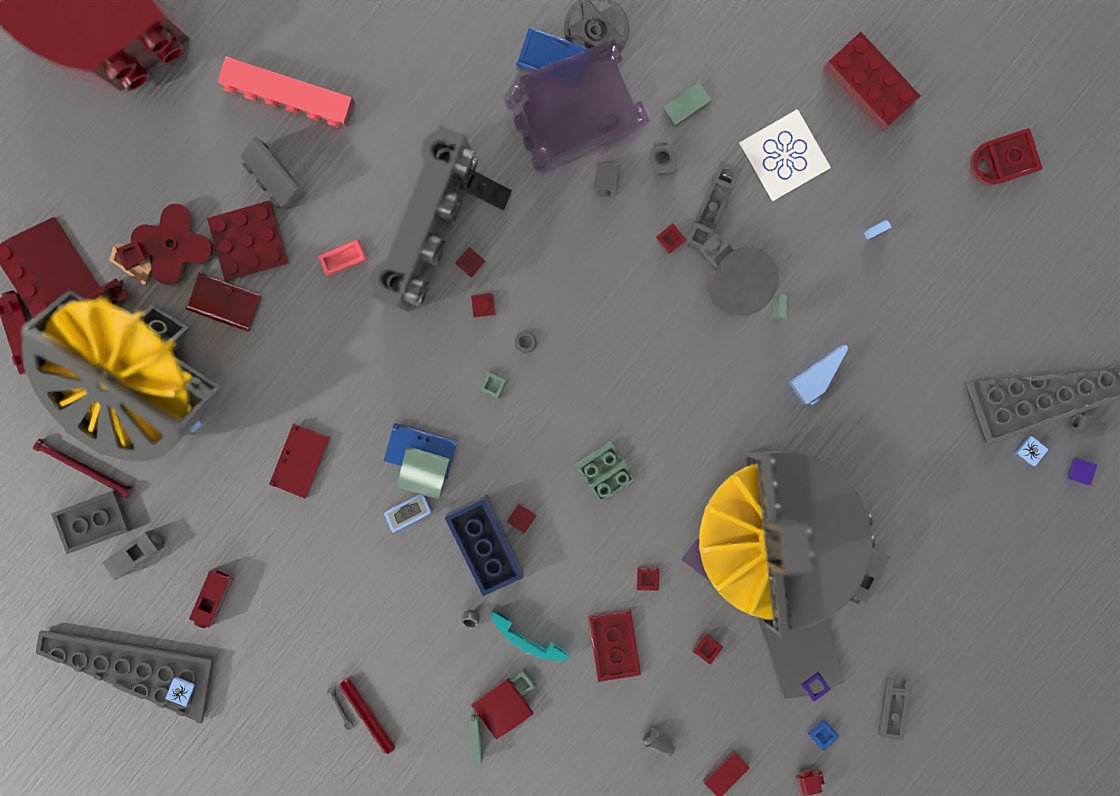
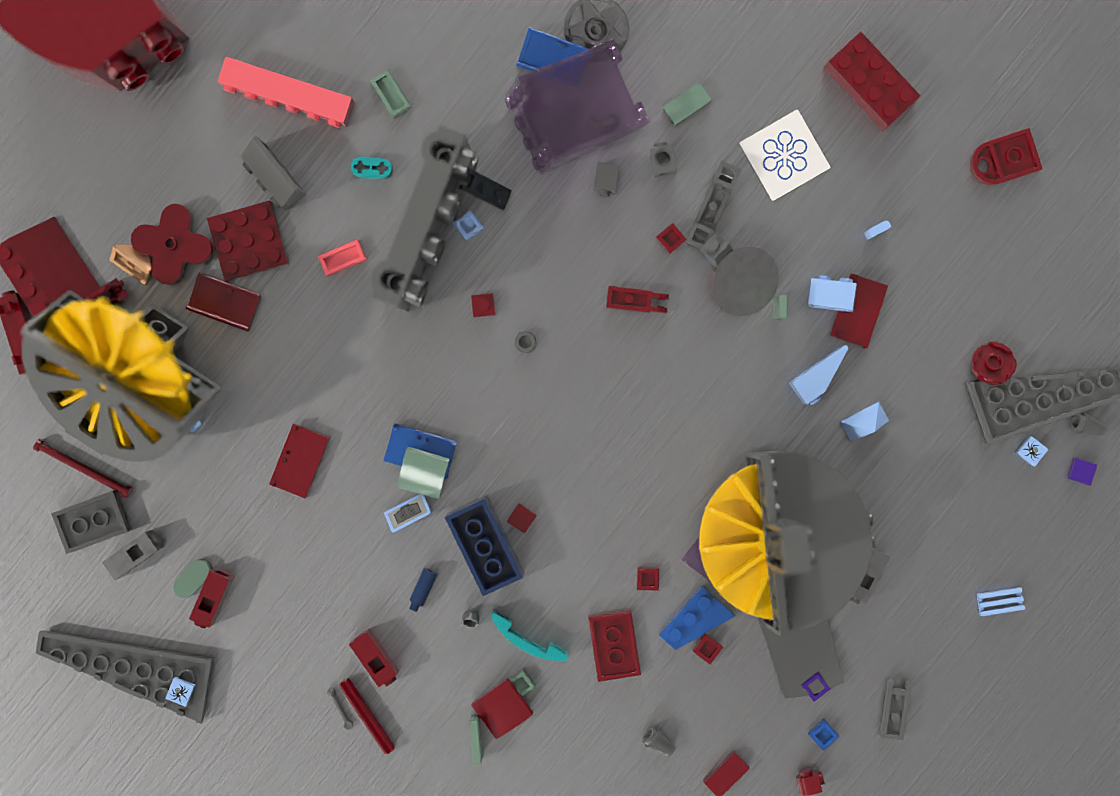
dark red plate [116,240,147,271] -> none
dark red tile [455,247,486,278] -> none
sand green tile [479,371,508,399] -> none
sand green slope [574,441,636,503] -> none
none -> sand green tile [173,559,211,598]
none -> dark red brick [348,628,399,688]
none -> teal beam [350,157,393,180]
none -> sand green tile [369,69,412,119]
none -> dark blue cylinder [409,568,438,612]
none -> light blue tile [454,210,484,241]
none -> dark red hinge [606,286,669,313]
none -> blue wing [659,586,735,650]
none -> light blue brick [808,275,857,312]
none -> dark red door [830,274,888,349]
none -> light blue slope [840,402,889,441]
none -> dark red tile [971,342,1017,385]
none -> light blue tile [976,587,1025,616]

